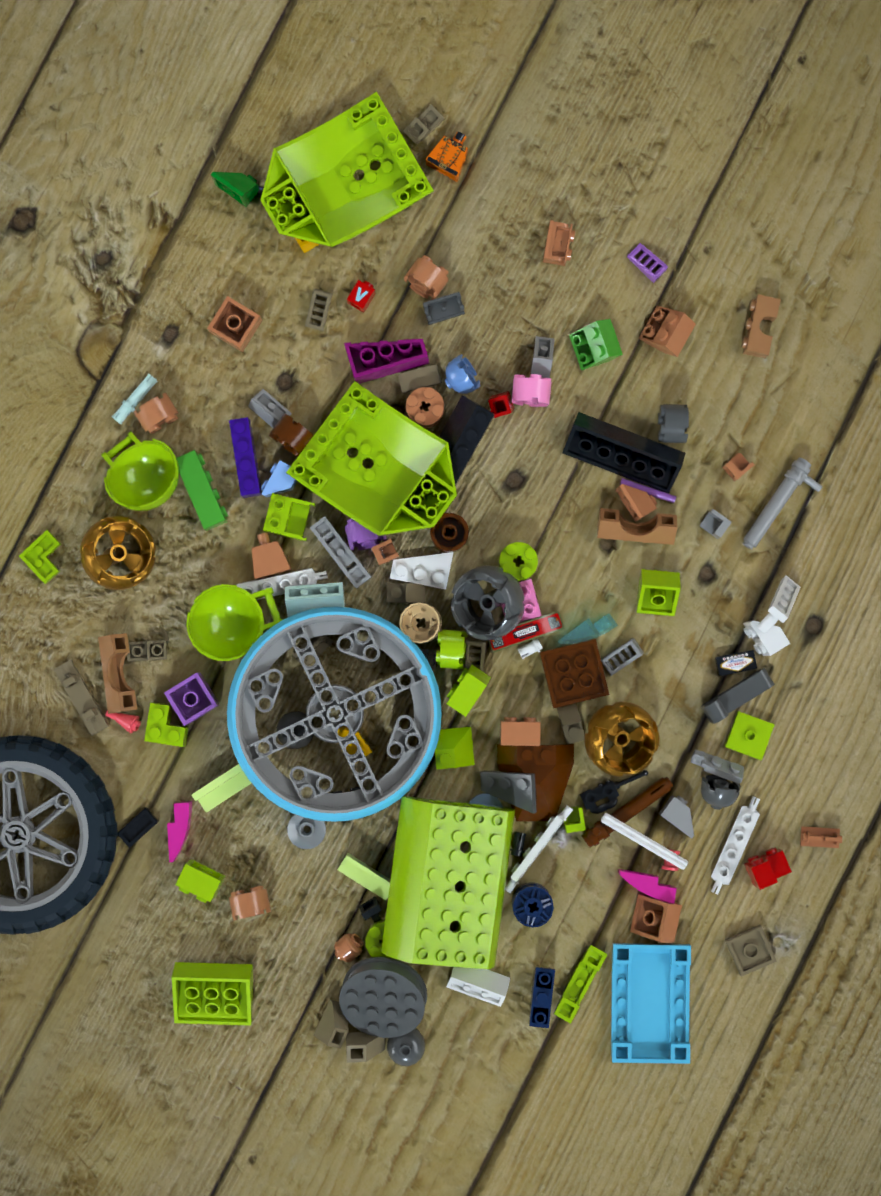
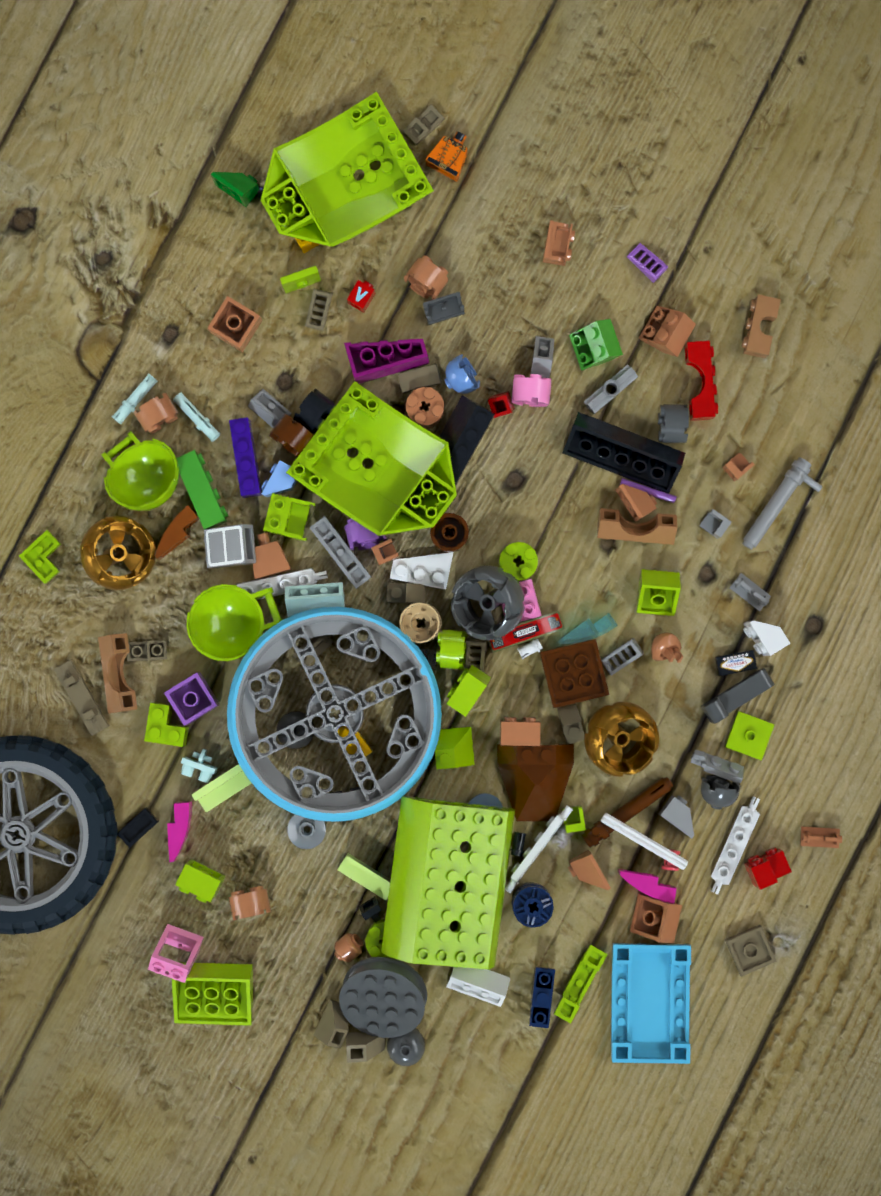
coral cone [105,710,141,734] -> none
dark grey wing [480,770,537,813] -> none
black piece [579,770,648,814] -> none
white piece [757,575,801,633] -> none
none -> bright pink window [148,924,204,983]
none -> dark orange slope [155,505,199,560]
none -> light aqua pin [173,392,221,442]
none -> light aqua hips [181,749,218,783]
none -> light grey brick [204,524,256,568]
none -> lime plate [280,266,321,293]
none -> black brick [293,388,336,433]
none -> nougat slope [568,850,611,890]
none -> light grey piece [584,364,638,414]
none -> nougat piece [651,632,683,663]
none -> red arch [684,341,718,421]
none -> light grey hinge [730,573,771,611]

